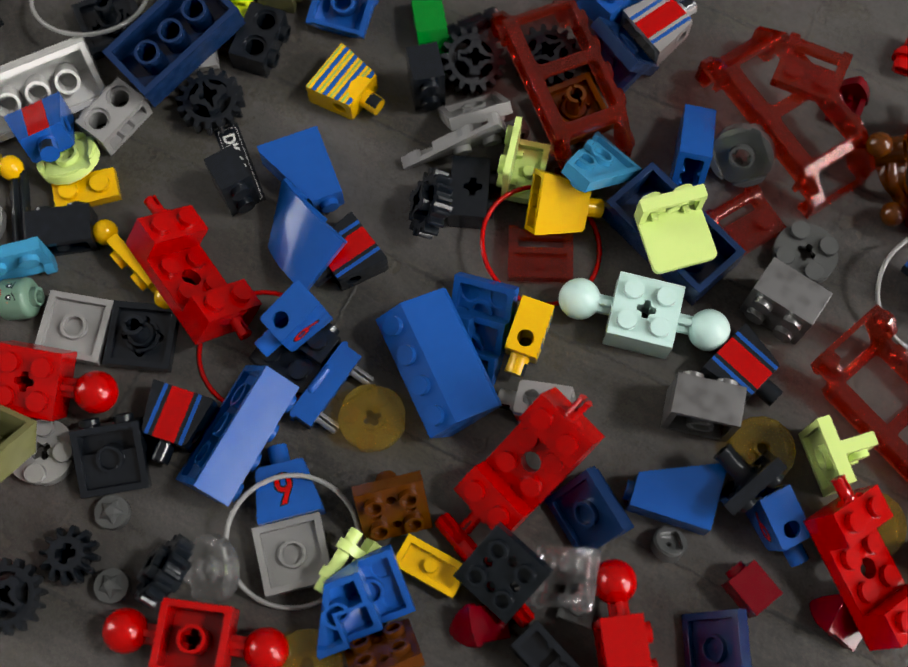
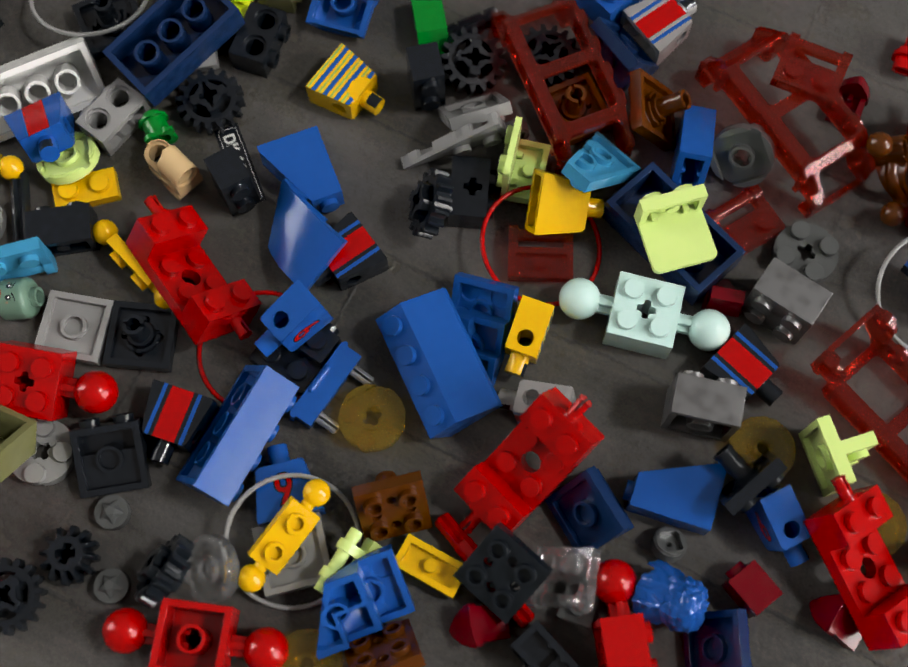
none -> green brick [138,109,178,144]
none -> tan piece [144,139,204,200]
none -> yellow plate [237,479,331,593]
none -> reddish brown plate [628,68,691,151]
none -> blue hair [632,560,709,633]
none -> dark red tile [701,279,746,317]

